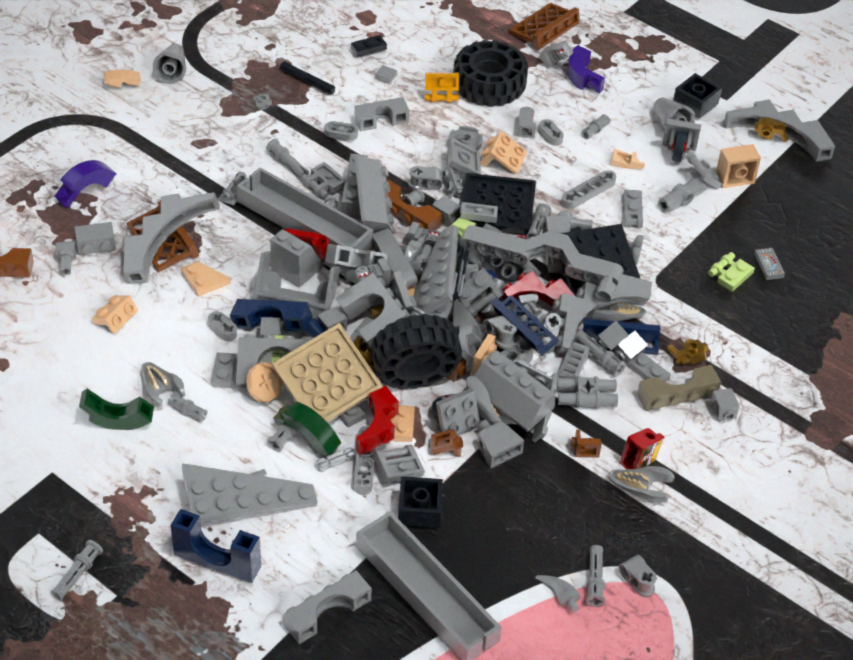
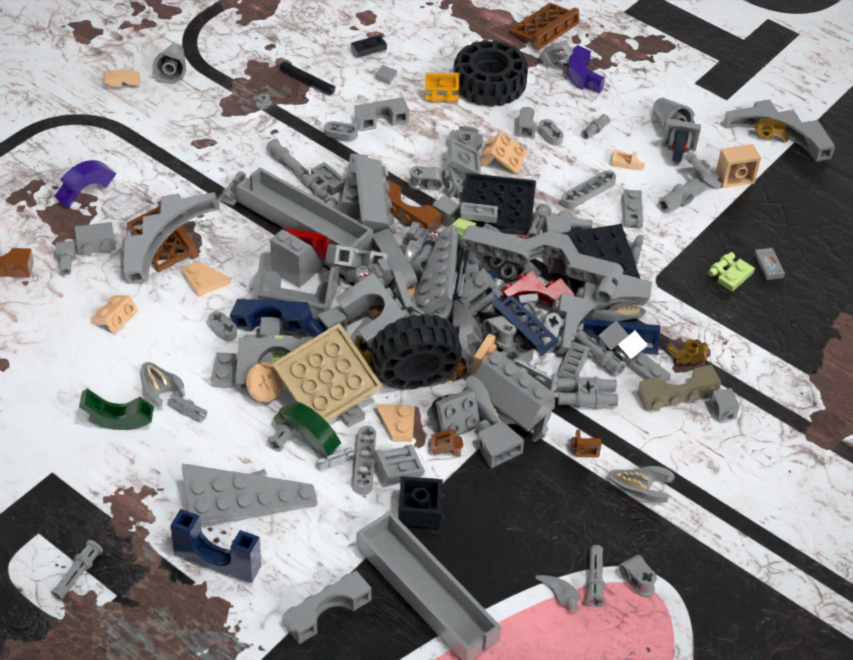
red arch [356,386,399,455] -> none
light grey bush [401,188,425,206] -> none
red torso [619,428,665,470] -> none
black brick [673,73,722,119] -> none

